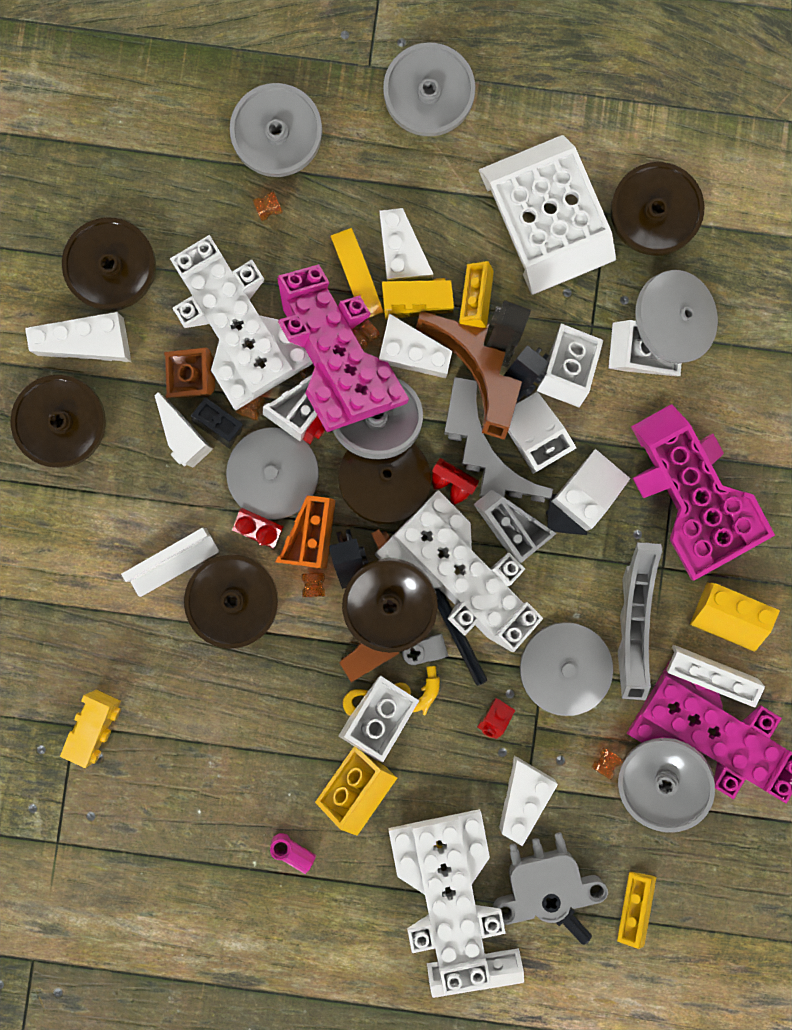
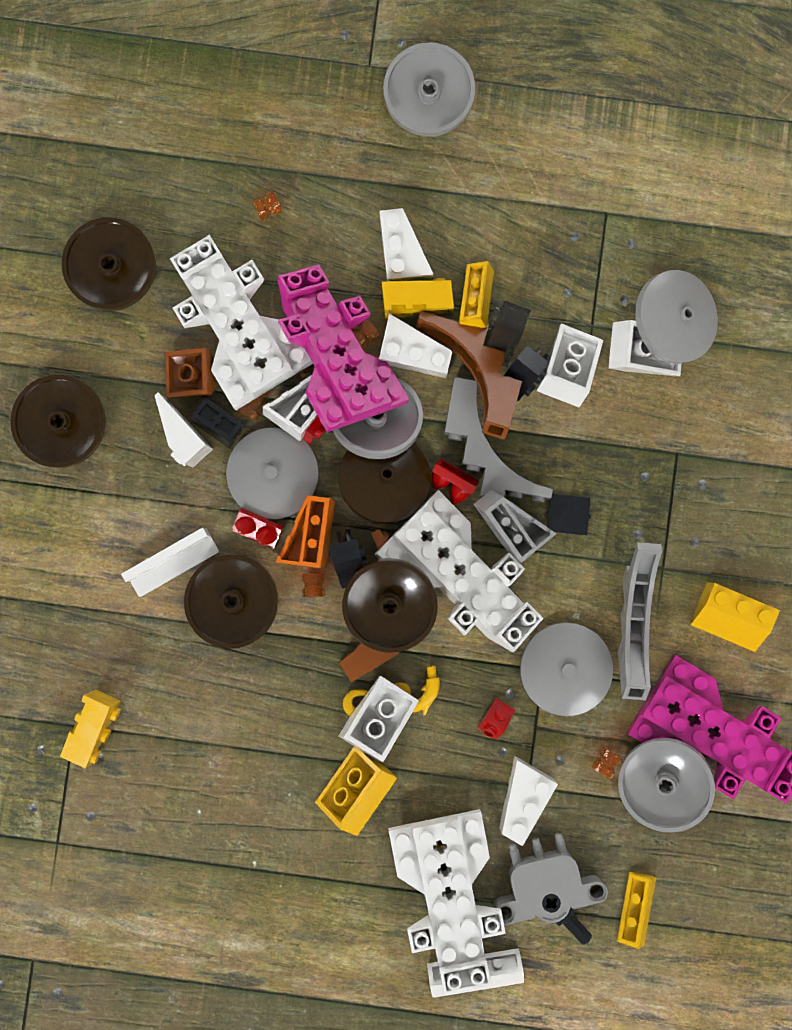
white wedge [25,312,131,362] -> none
light grey dish [230,83,322,177] -> none
dark pink piece [270,833,316,874] -> none
yellow slope [330,228,383,320] -> none
light grey piece [402,634,449,665] -> none
black axle [435,588,487,686] -> none
white slope [479,135,616,295] -> none
white slope [508,391,576,474] -> none
white slope [551,449,630,531] -> none
dark brown dish [610,162,705,256] -> none
dark pink piece [631,404,775,581] -> none
white panel [667,645,765,707] -> none

